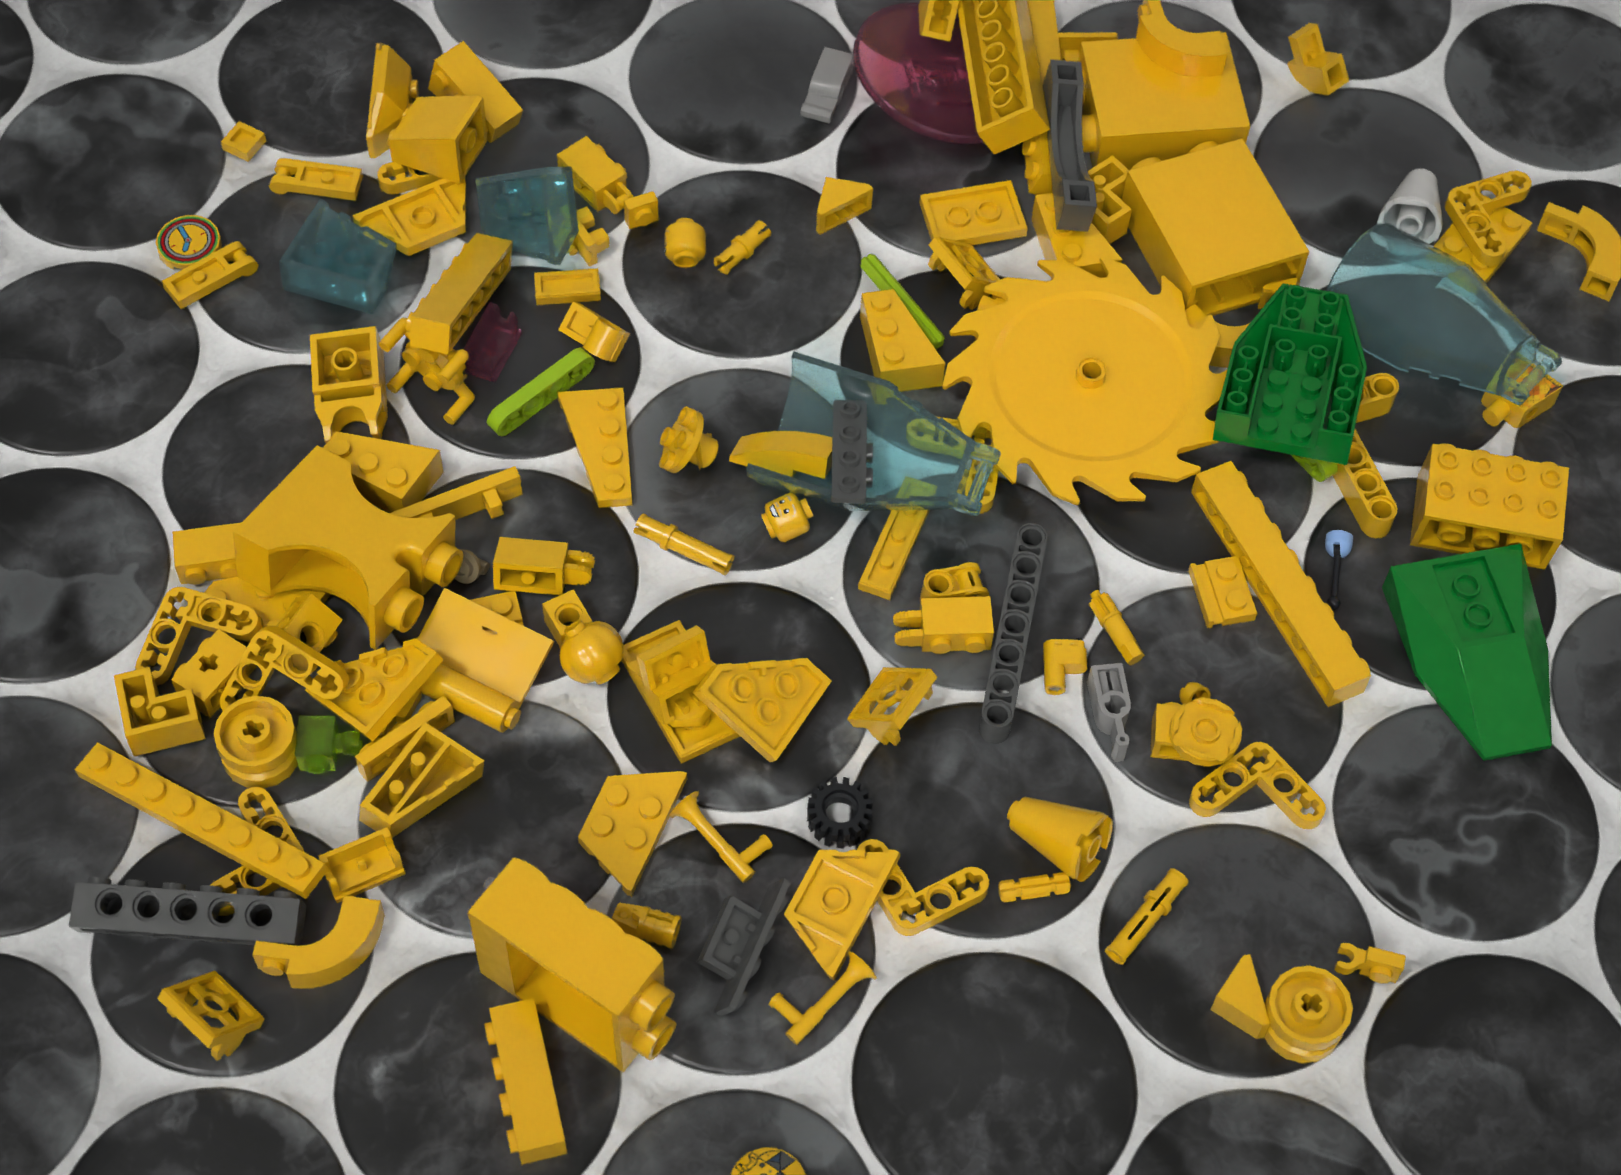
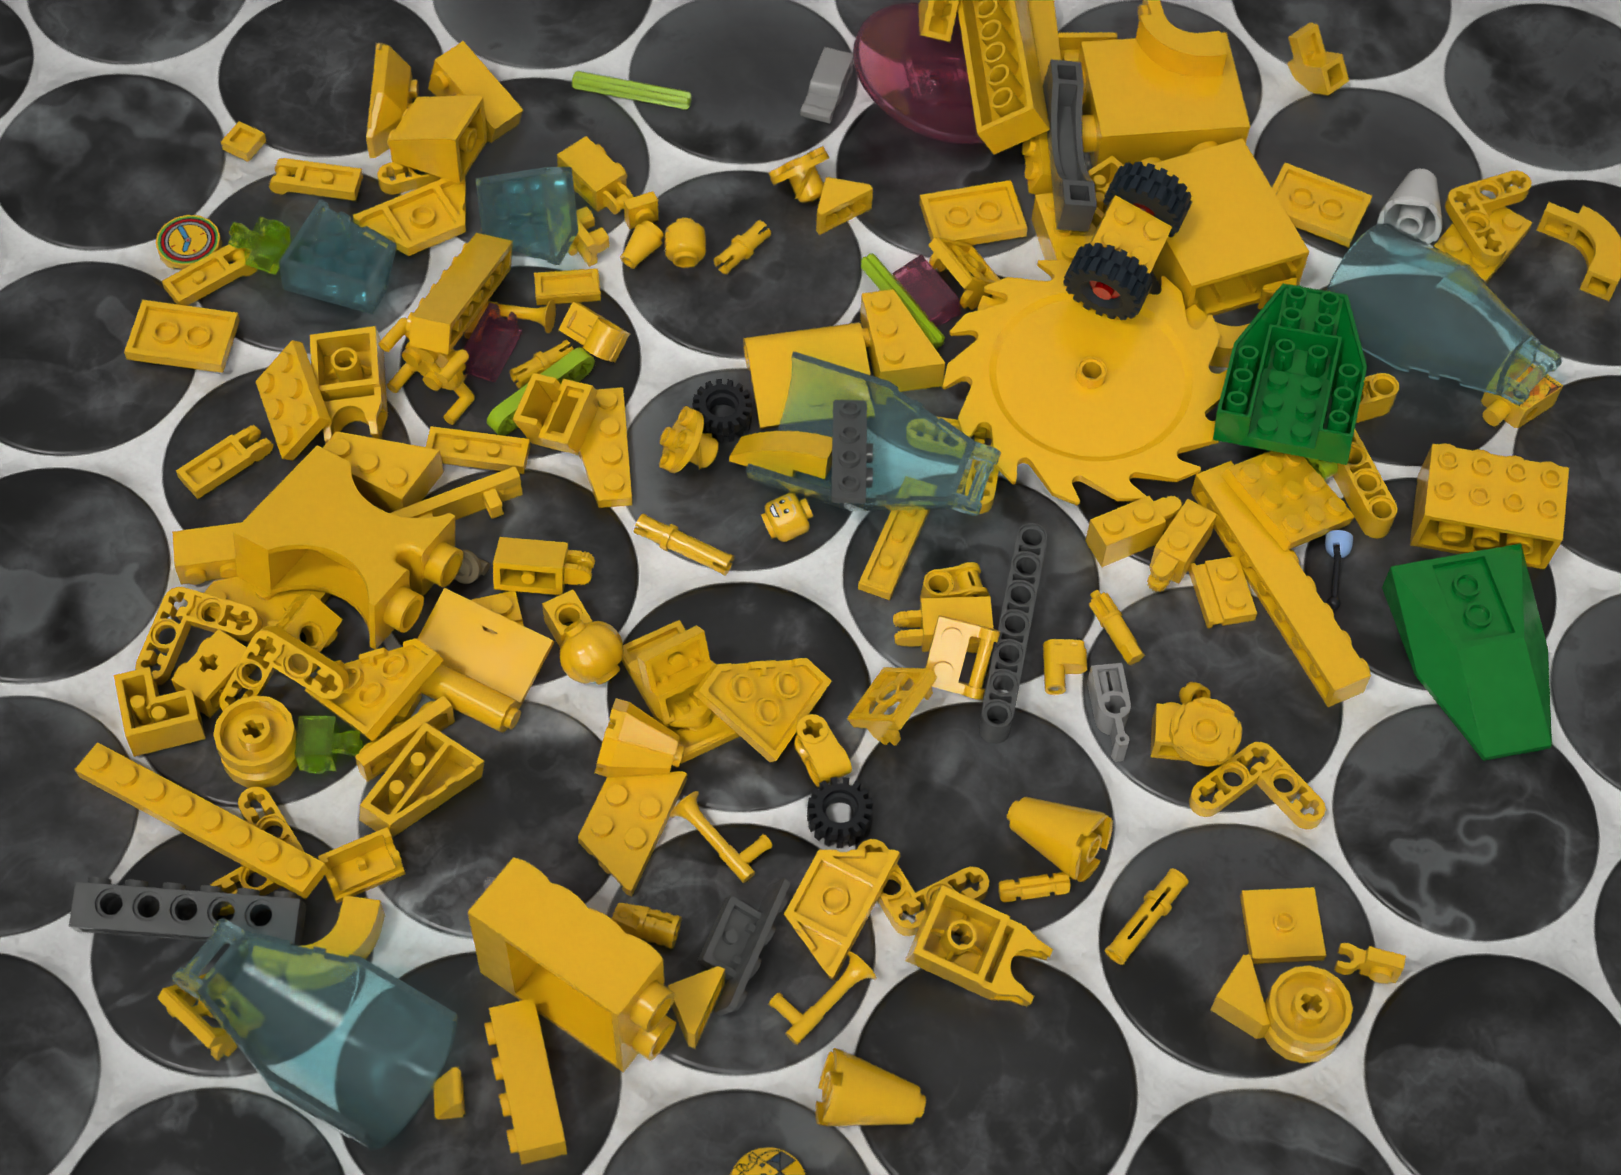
none -> yellow plate [124,300,240,373]
none -> clear light blue windscreen [171,918,458,1151]
none -> yellow hinge [176,425,274,499]
none -> clear neon green brick [228,217,291,275]
none -> yellow plate [255,340,330,461]
none -> yellow plate [426,426,531,474]
none -> yellow slope [433,1067,465,1120]
none -> yellow piece [464,300,556,341]
none -> yellow pin [509,340,574,389]
none -> yellow plate [512,373,598,455]
none -> lime axle [572,71,692,110]
none -> yellow cone [595,698,684,777]
none -> yellow cone [620,220,664,269]
none -> yellow slope [668,966,725,1049]
none -> black tyre [692,379,752,443]
none -> yellow door [743,322,877,429]
none -> yellow plate [768,146,830,203]
none -> yellow piece [794,714,852,787]
none -> yellow cone [815,1048,926,1127]
none -> clear pink hinge [893,254,961,327]
none -> yellow brick [905,885,1053,1007]
none -> yellow plate [925,615,1000,700]
none -> black plate [1063,162,1192,320]
none -> yellow hinge [1085,495,1182,567]
none -> yellow hinge [1147,498,1218,592]
none -> yellow plate [1221,451,1355,551]
none -> yellow plate [1240,887,1326,964]
none -> yellow plate [1272,163,1372,248]

